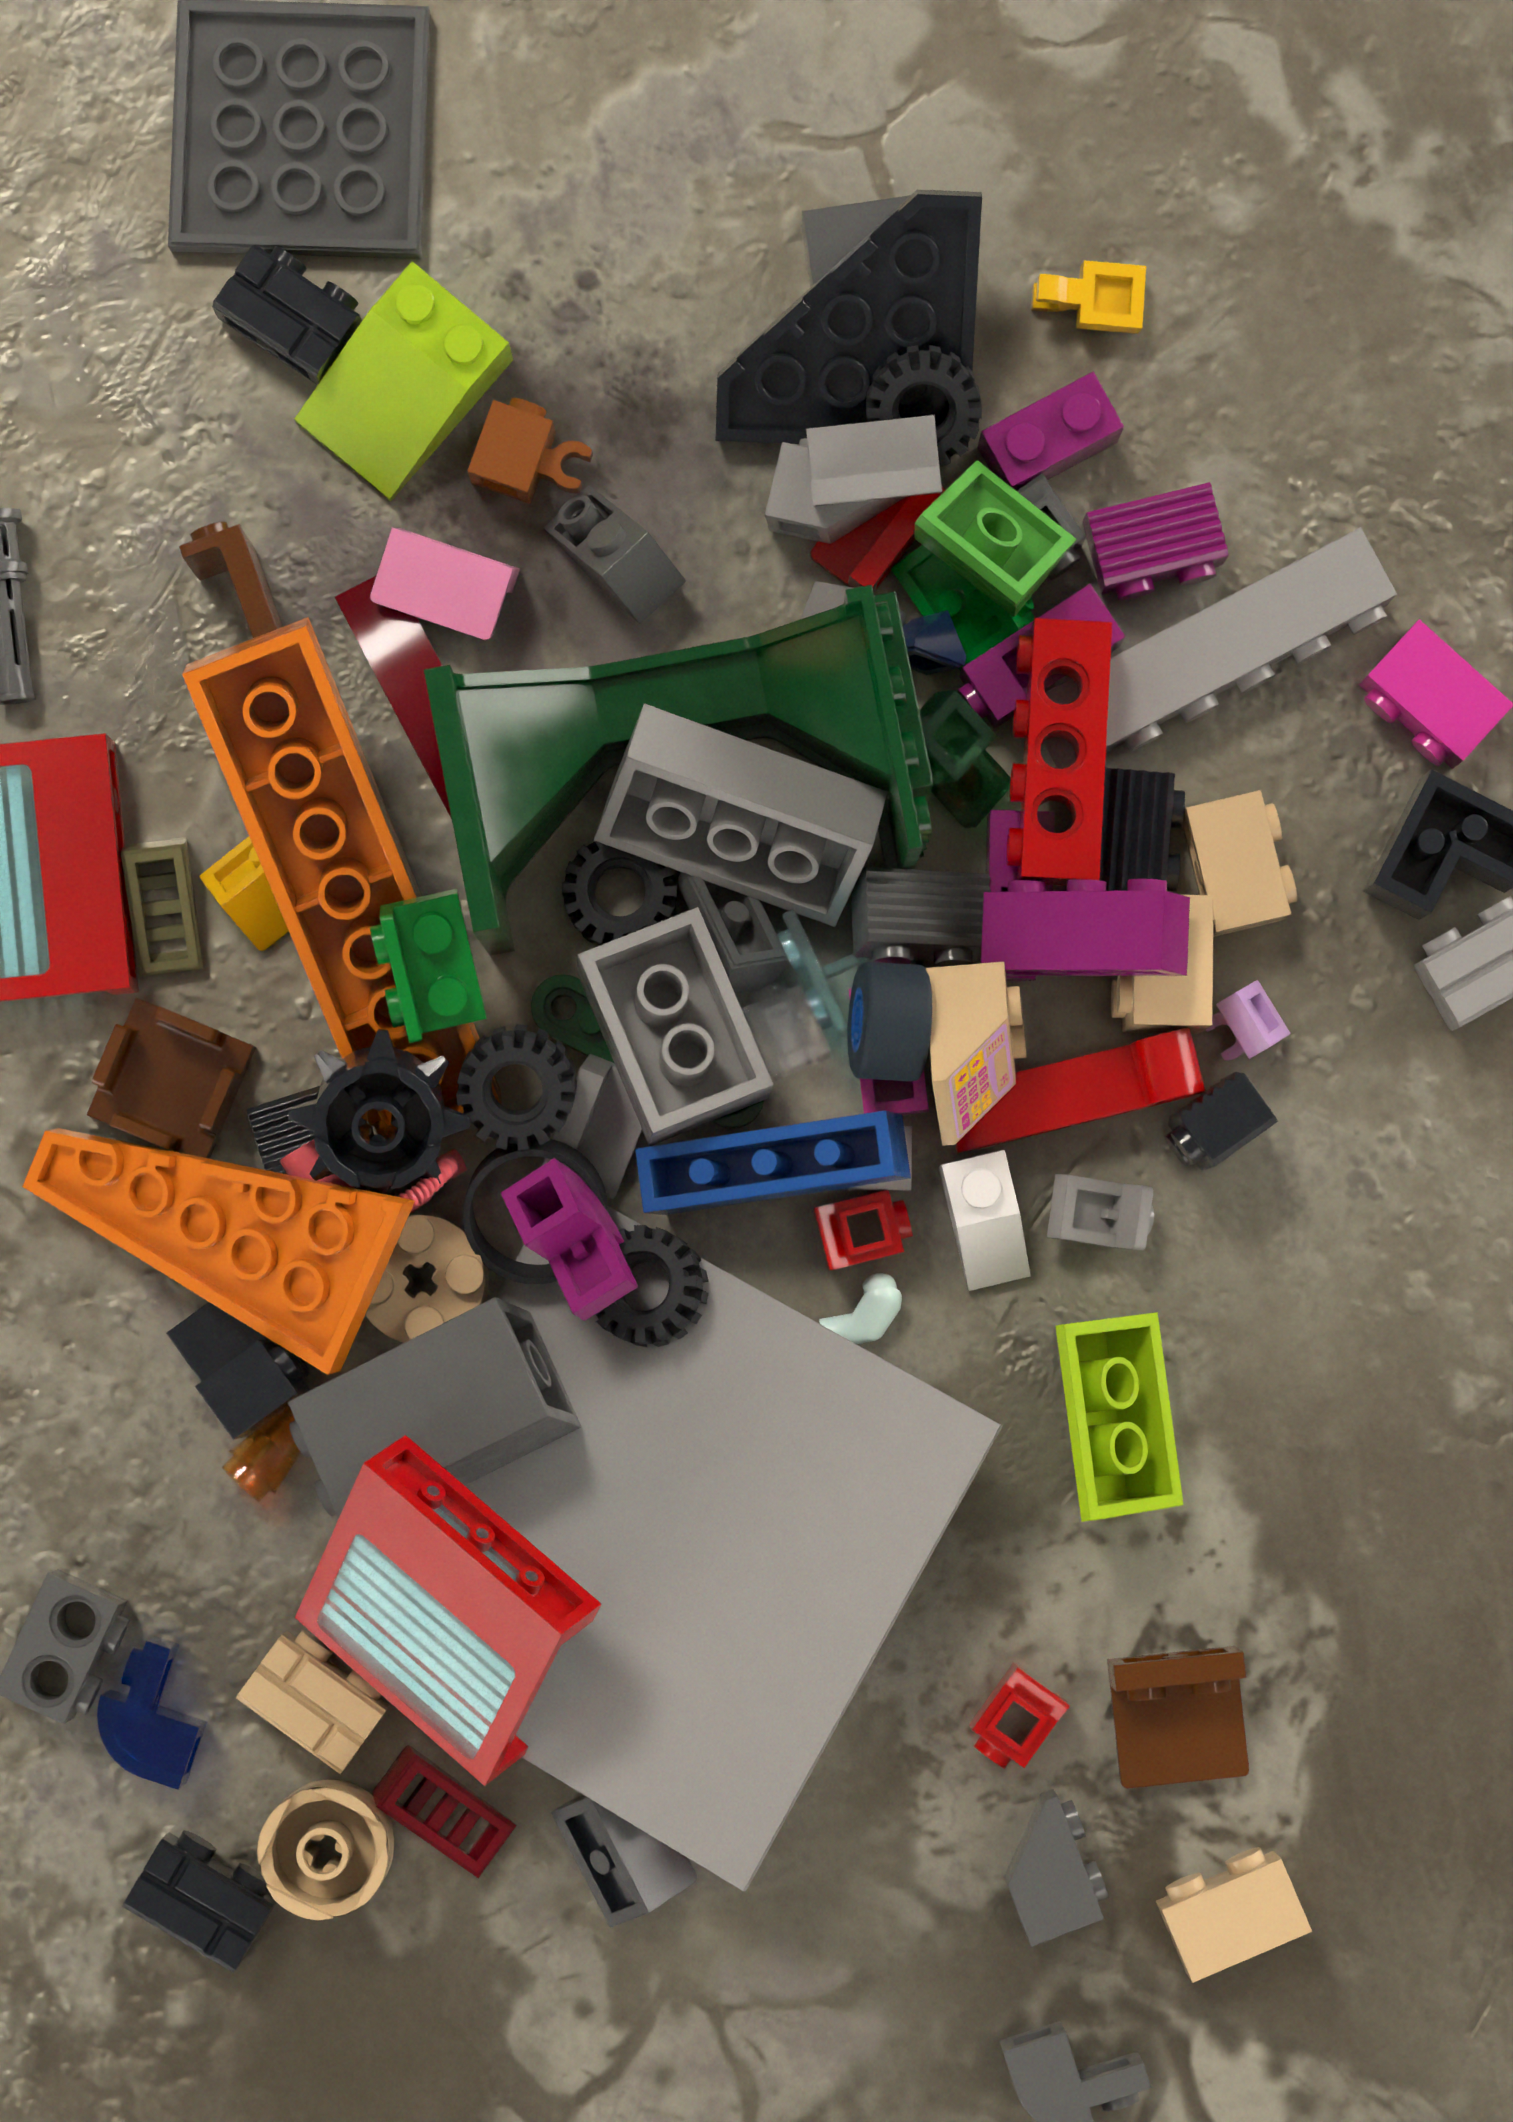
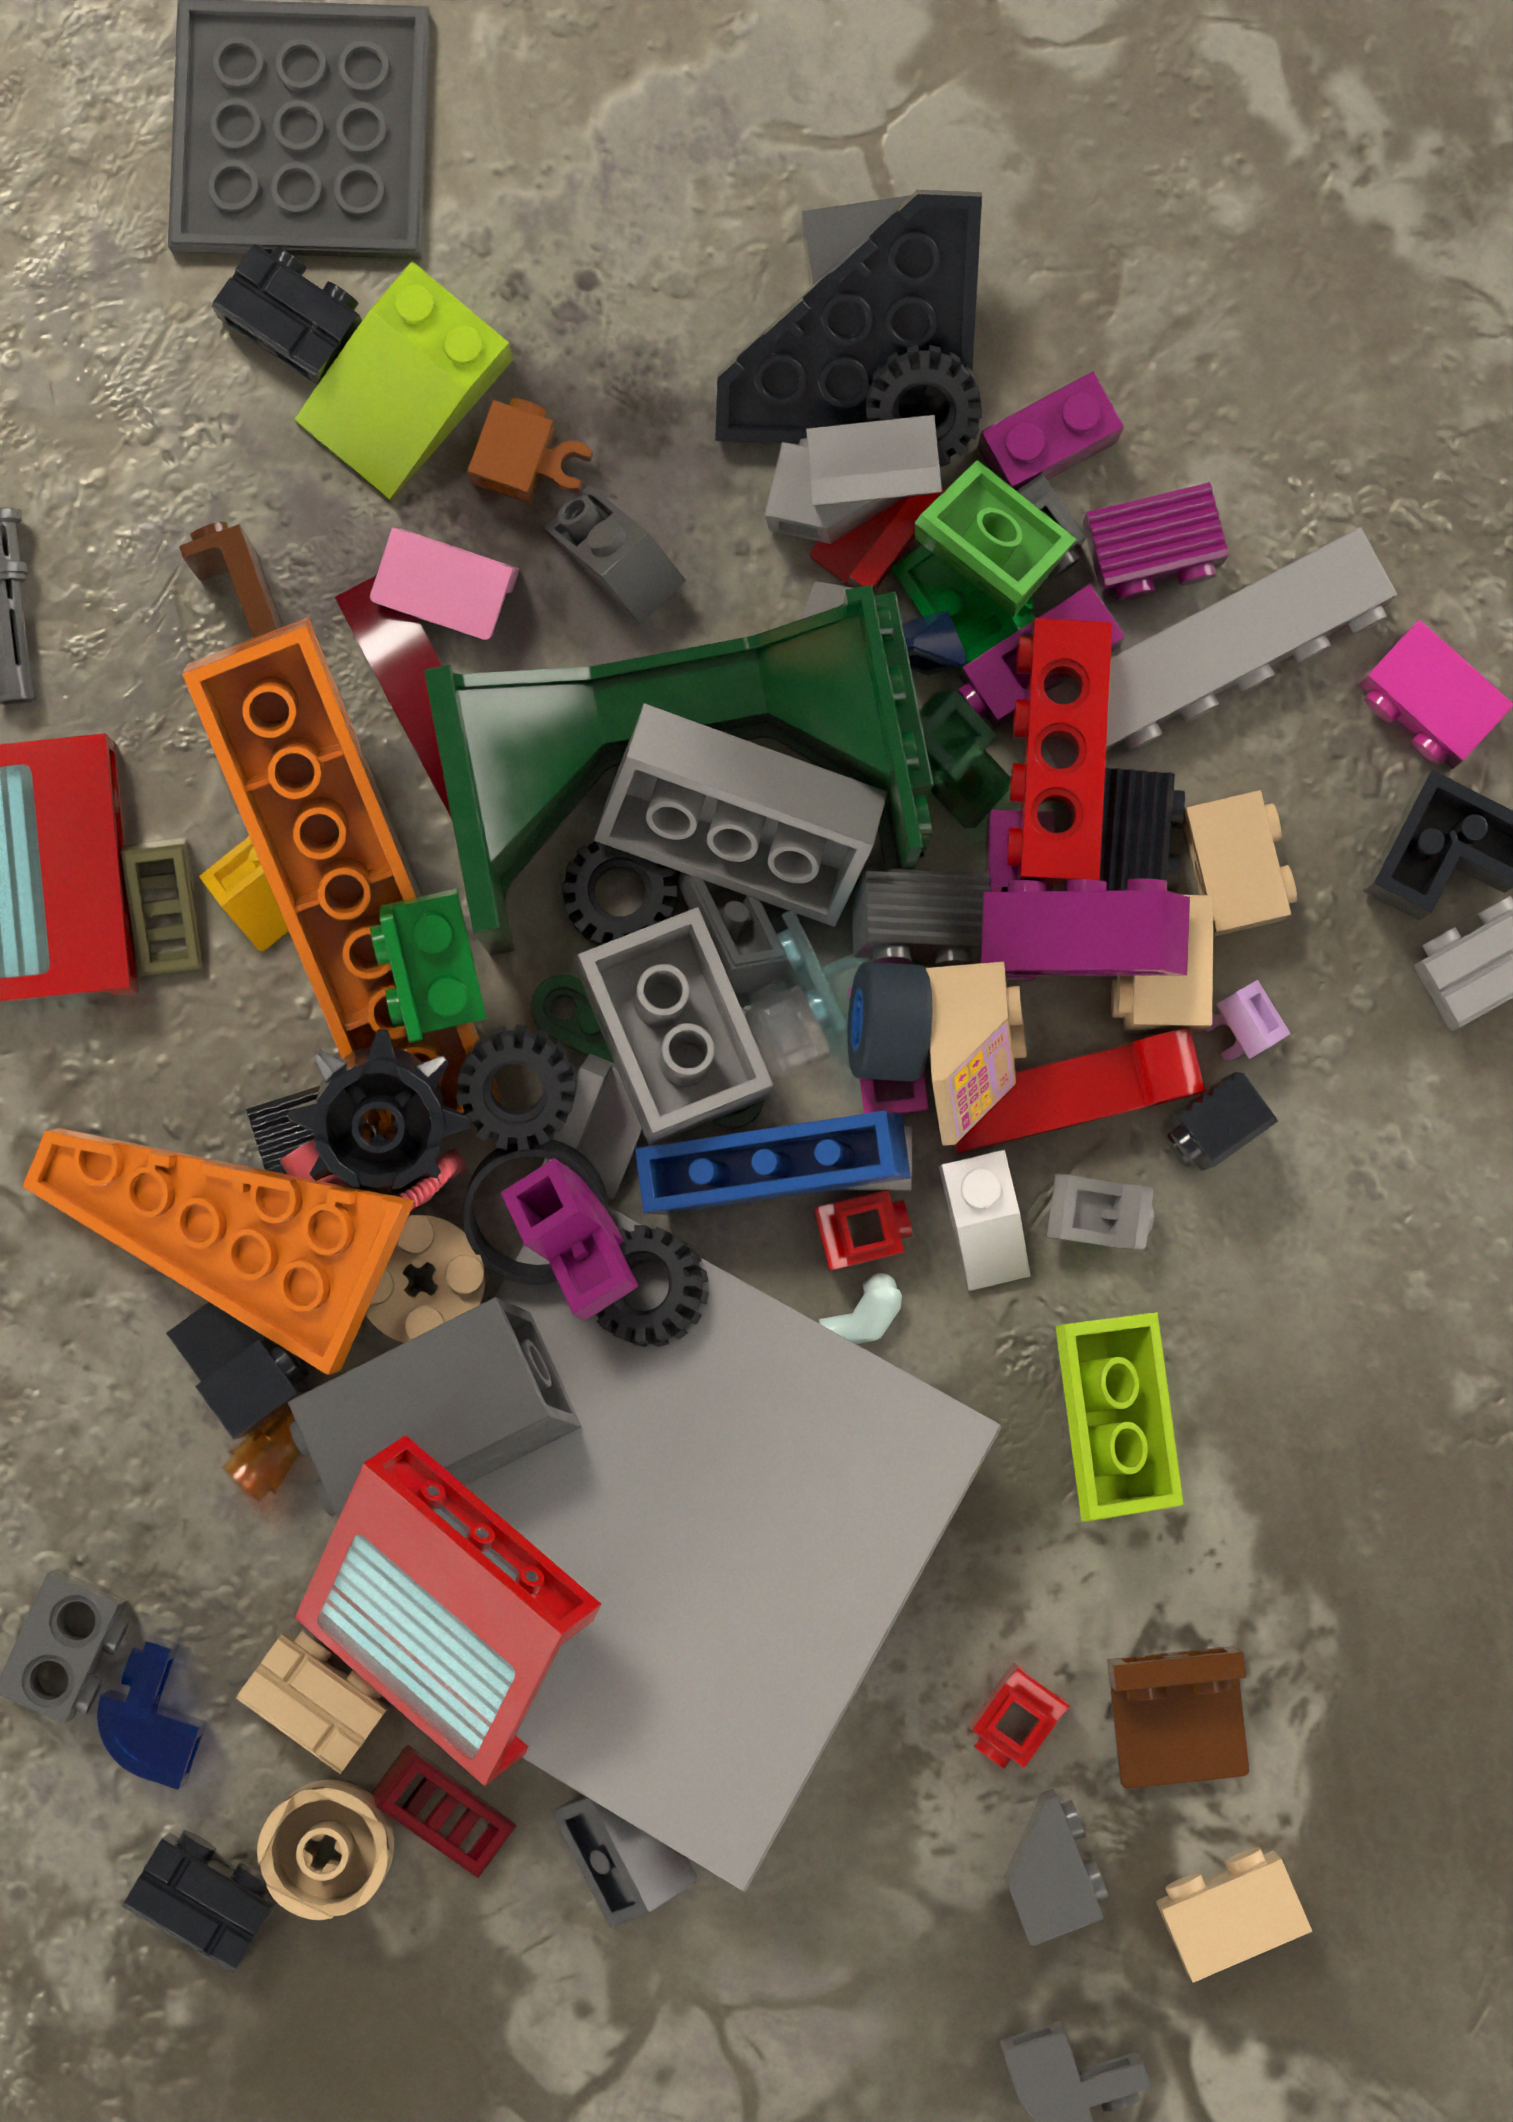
reddish brown panel [87,998,256,1159] -> none
yellow plate [1031,260,1146,334] -> none

